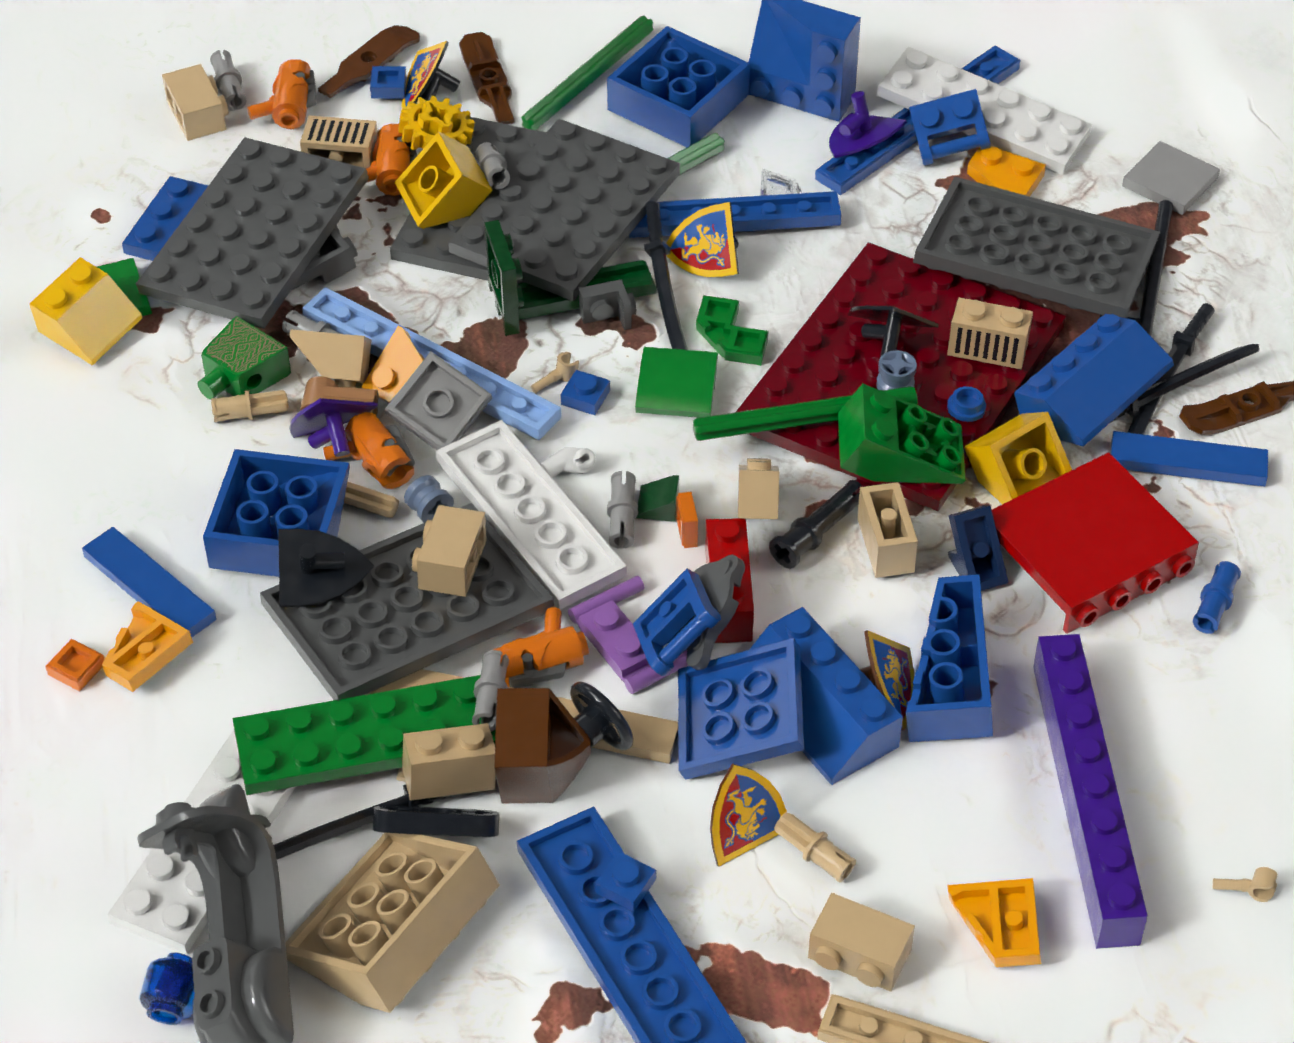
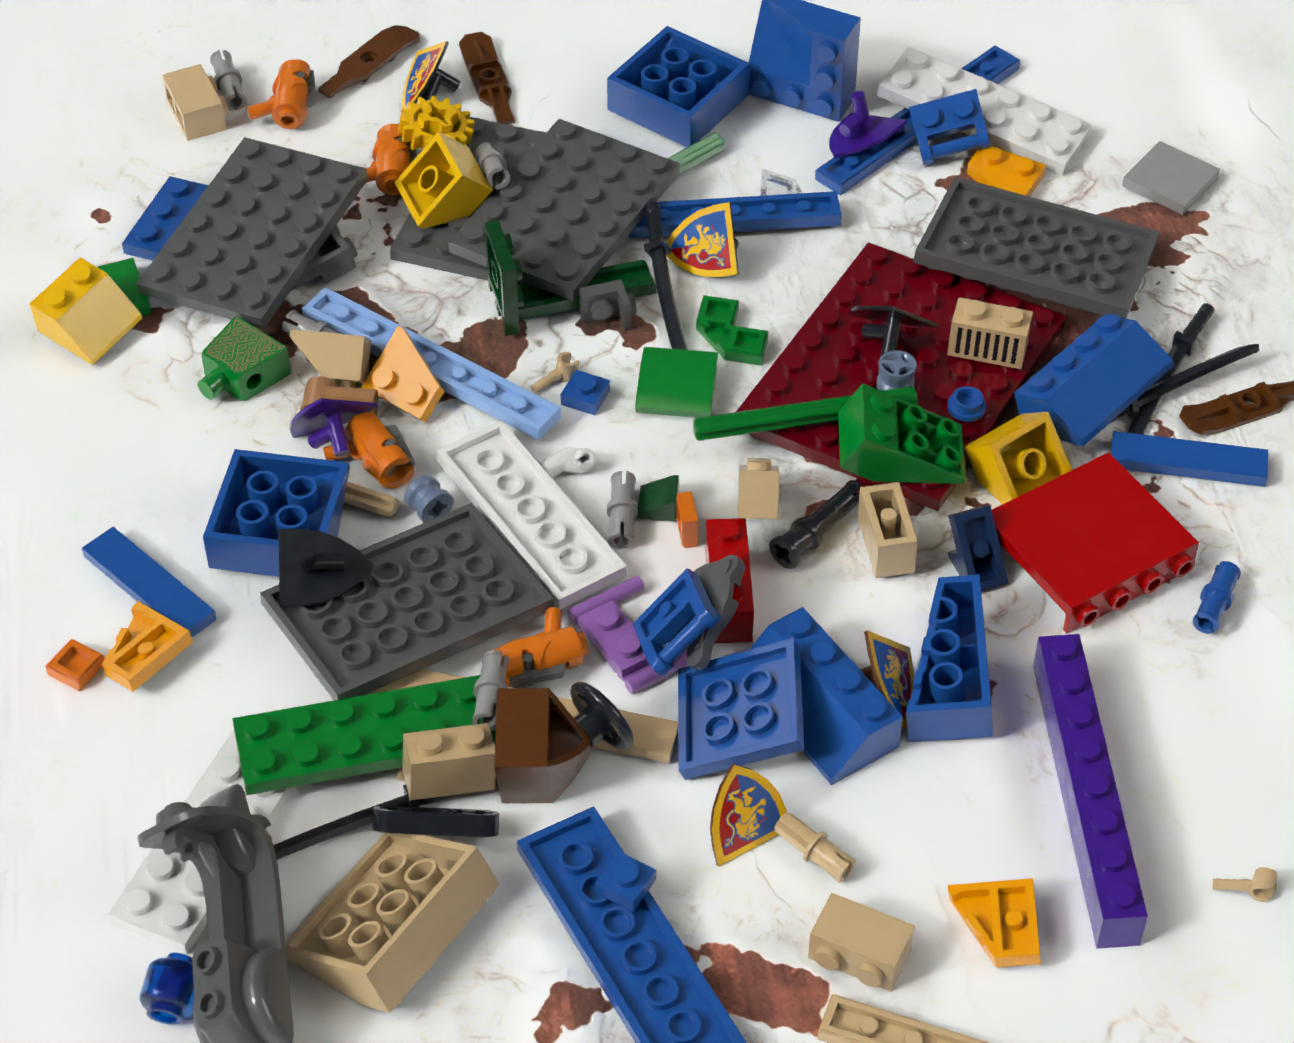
tan axle [211,390,289,422] -> none
tan brick [300,115,378,168] -> none
blue plate [370,66,407,99] -> none
light grey tile [384,351,492,450] -> none
tan brick [412,505,486,597] -> none
green axle [521,15,653,130] -> none
black piece [1099,200,1173,336] -> none

